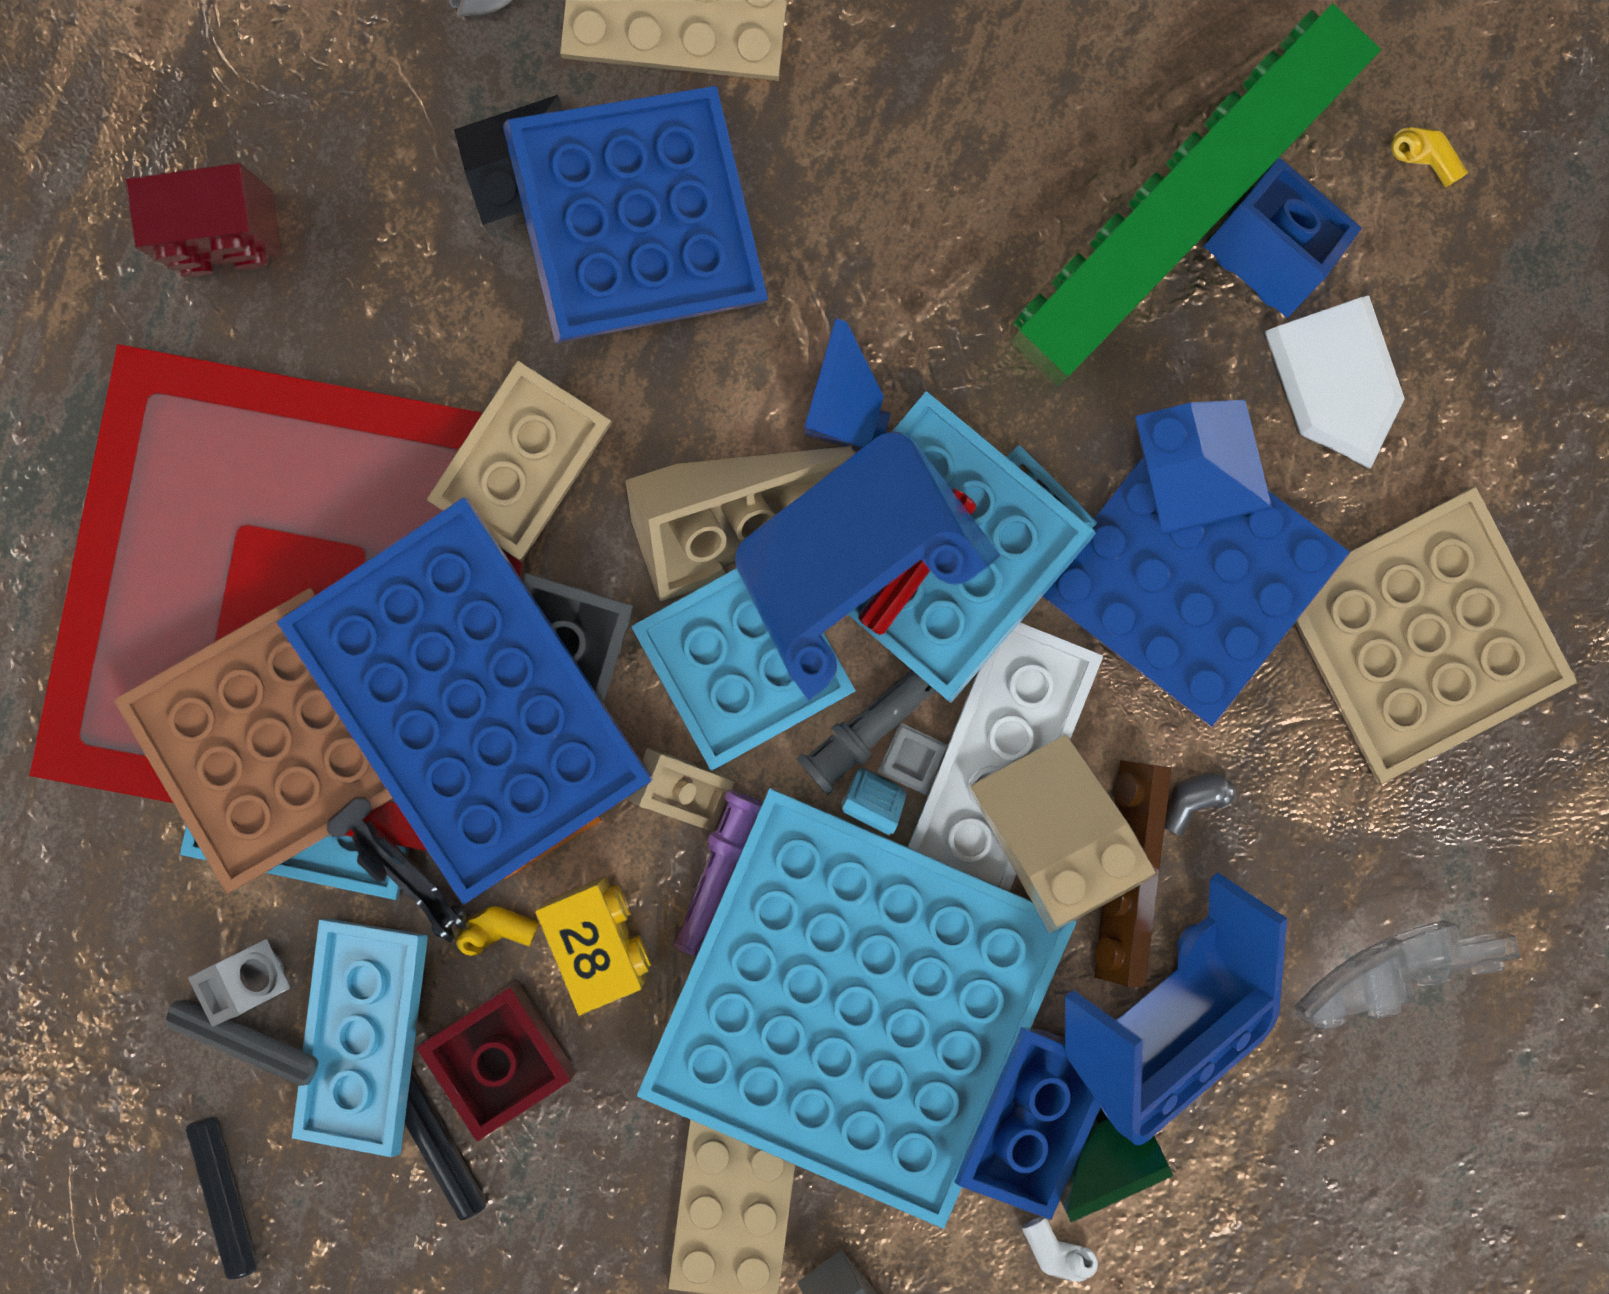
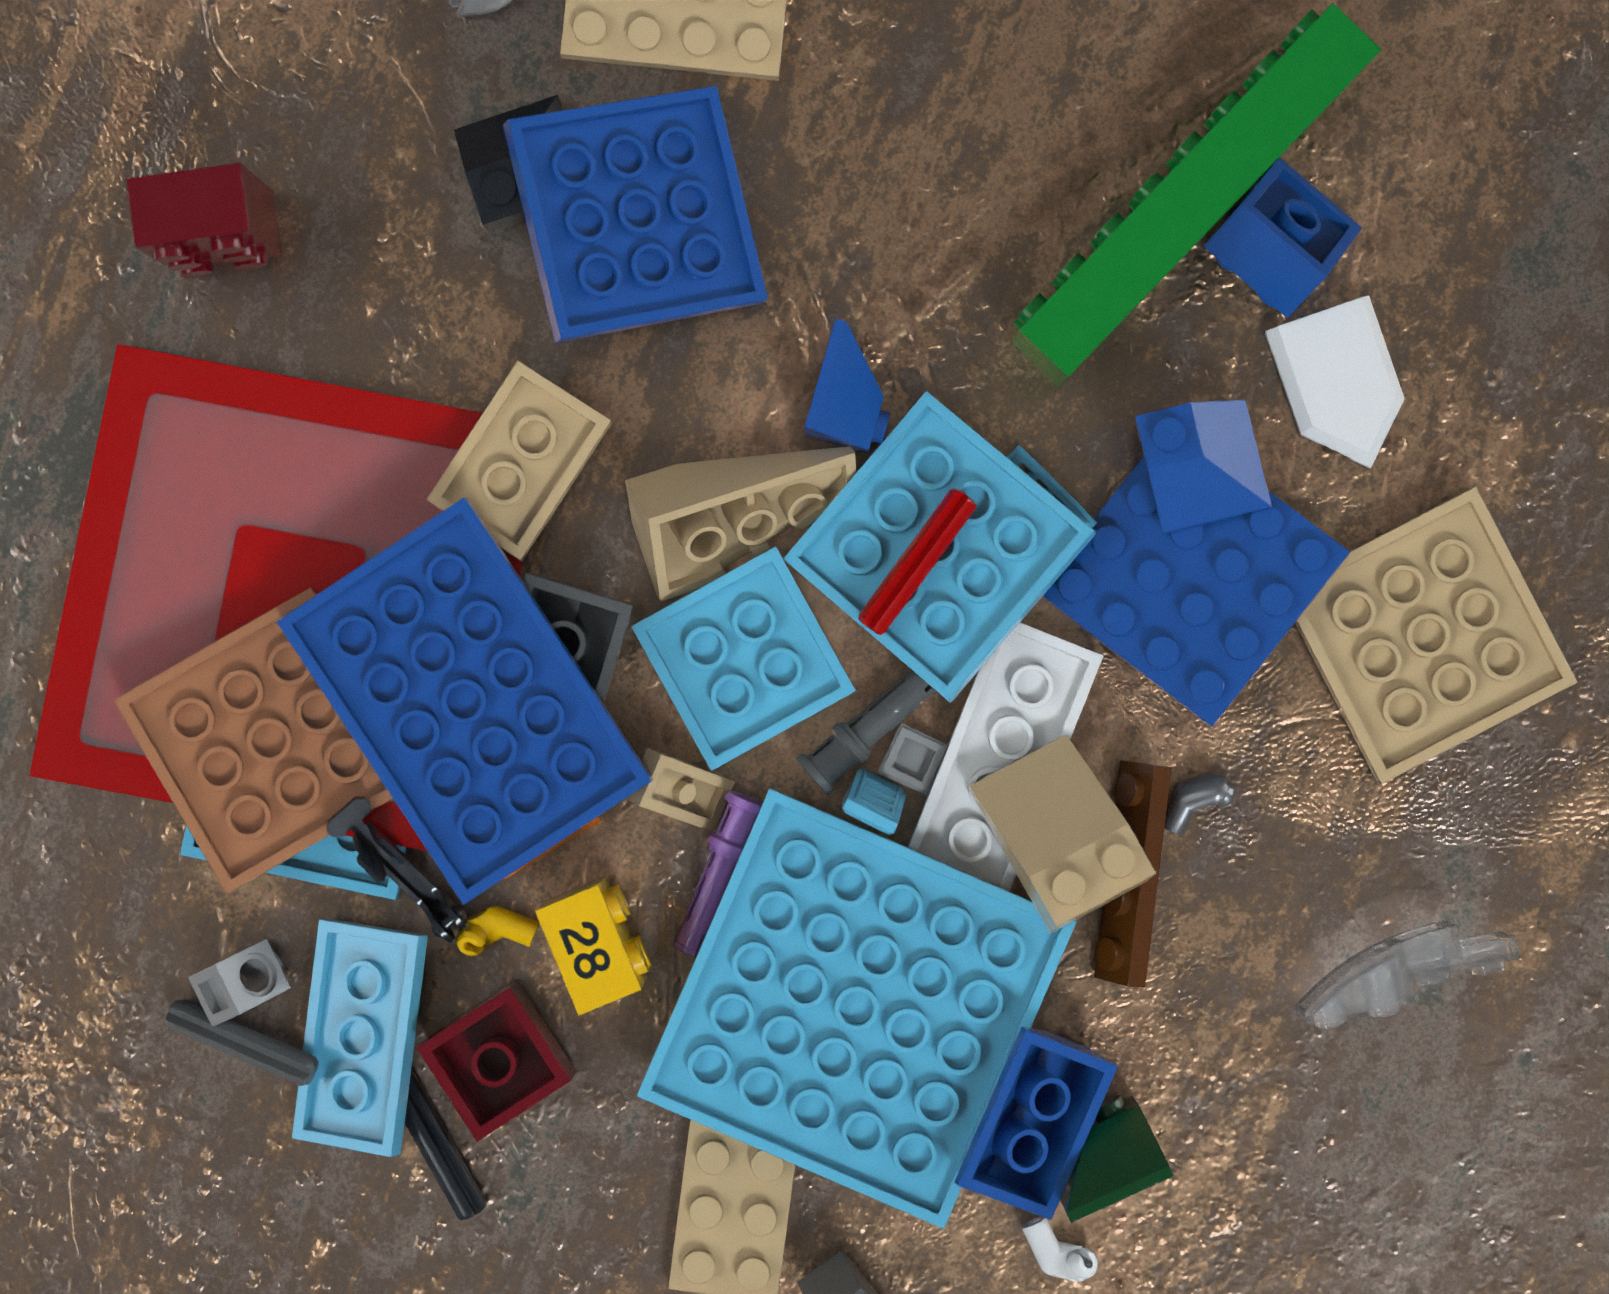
black axle [185,1117,257,1280] -> none
blue windscreen [735,432,1000,701] -> none
blue windscreen [1065,872,1287,1145] -> none
yellow arm [1391,127,1469,188] -> none

